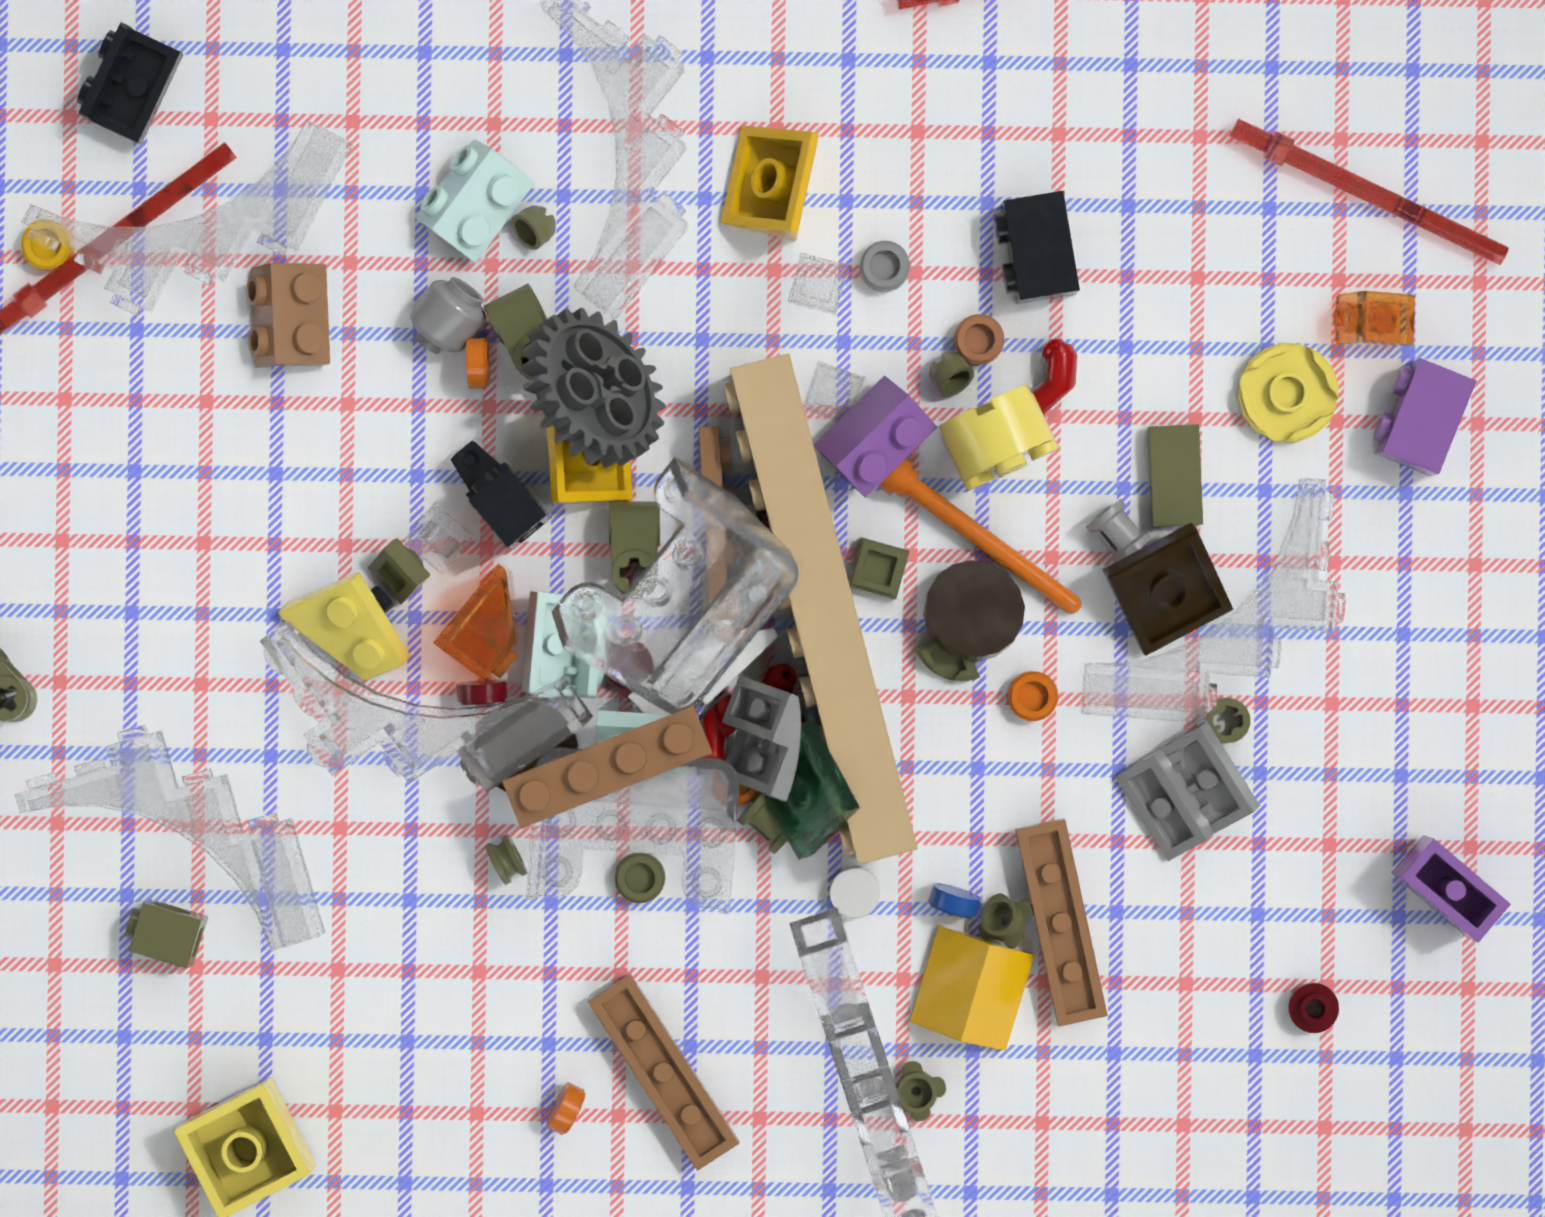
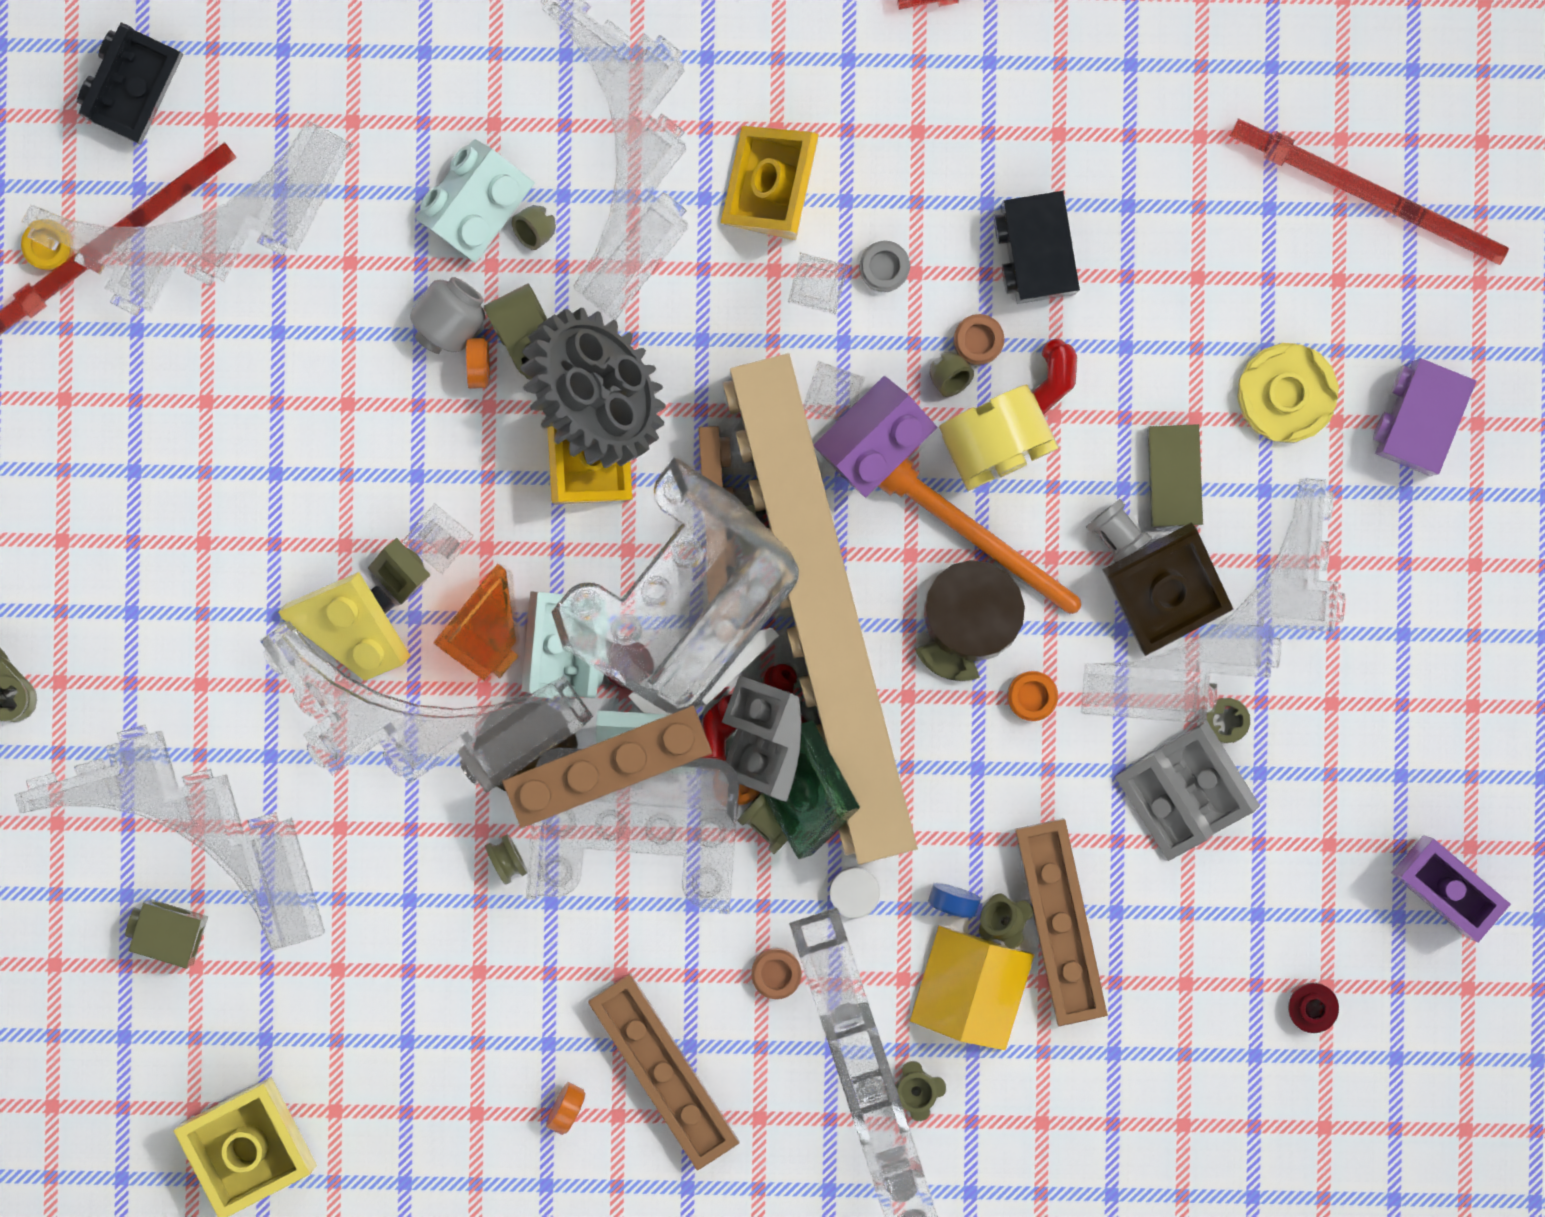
medium nougat bracket [246,263,330,368] -> none
black hinge [450,441,552,550] -> none
dark red tile [456,679,508,705] -> none
olive piece [609,501,660,598] -> none
olive tile [615,852,665,903] -> none
olive tile [849,537,910,599] -> none
clear orange bracket [1333,291,1415,346] -> none
none -> nougat tile [751,948,802,999]

